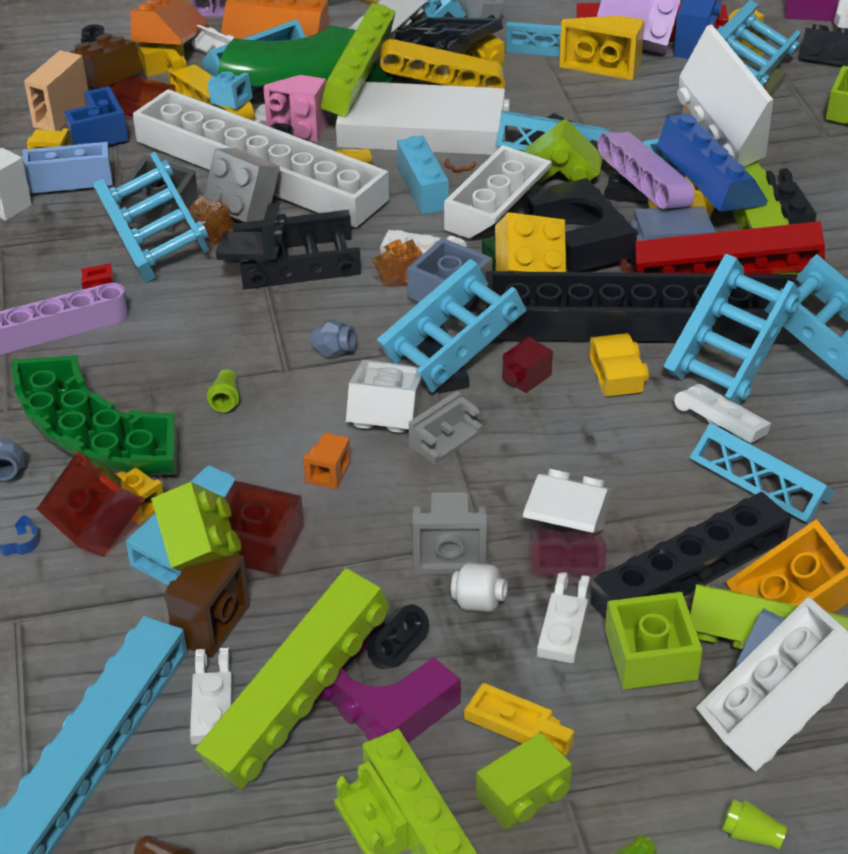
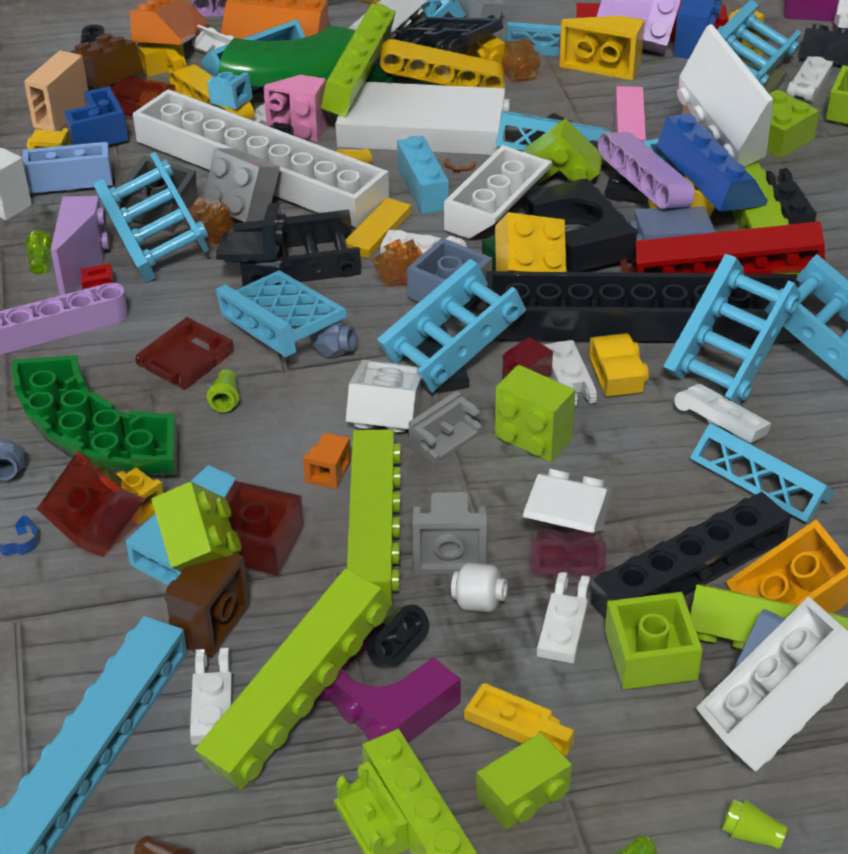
none -> clear neon green cone [24,230,53,275]
none -> lavender slope [51,196,110,295]
none -> clear red container [135,317,234,390]
none -> medium azure fence [215,270,347,357]
none -> yellow tile [346,197,412,259]
none -> lime brick [347,430,401,606]
none -> lime brick [495,365,576,462]
none -> clear orange brick [502,39,540,81]
none -> white hinge [544,340,597,406]
none -> bright pink brick [615,86,646,142]
none -> lime brick [767,89,819,159]
none -> white plate [787,56,833,103]

